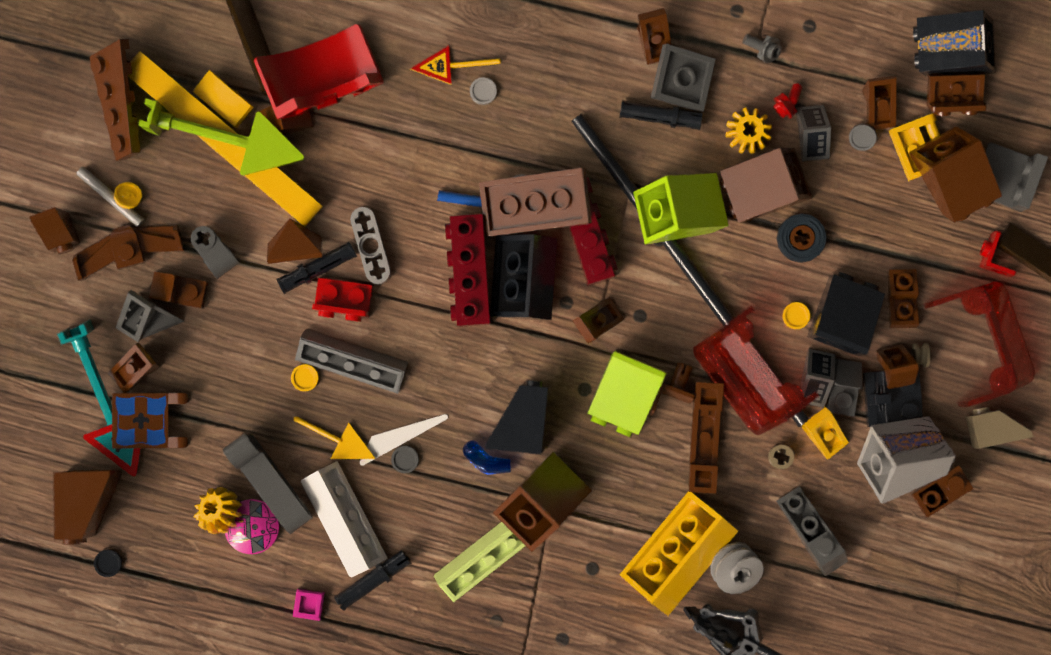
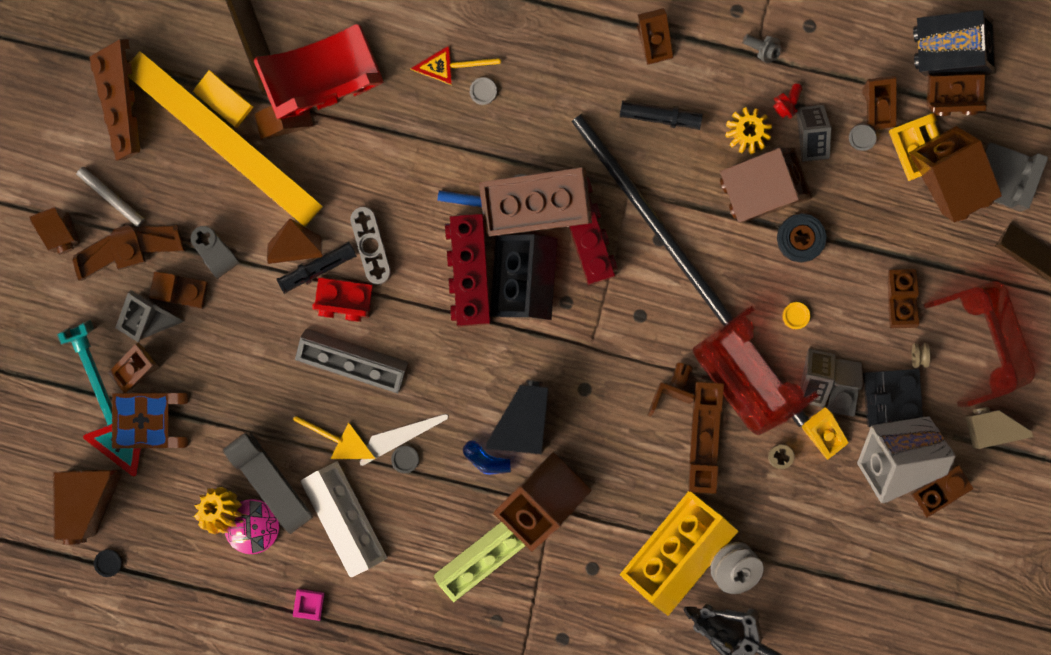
yellow piece [114,182,142,209] -> none
lime piece [139,99,304,176] -> none
yellow piece [291,364,319,392] -> none
black pin [334,549,412,611] -> none
reddish brown slope [573,297,625,344] -> none
lime slope [587,351,666,438] -> none
lime slope [633,173,729,244] -> none
dark grey hinge [651,44,715,112] -> none
dark grey slope [776,487,848,576] -> none
black slope [807,272,885,356] -> none
reddish brown slope [876,344,919,389] -> none
red bracket [979,230,1016,277] -> none

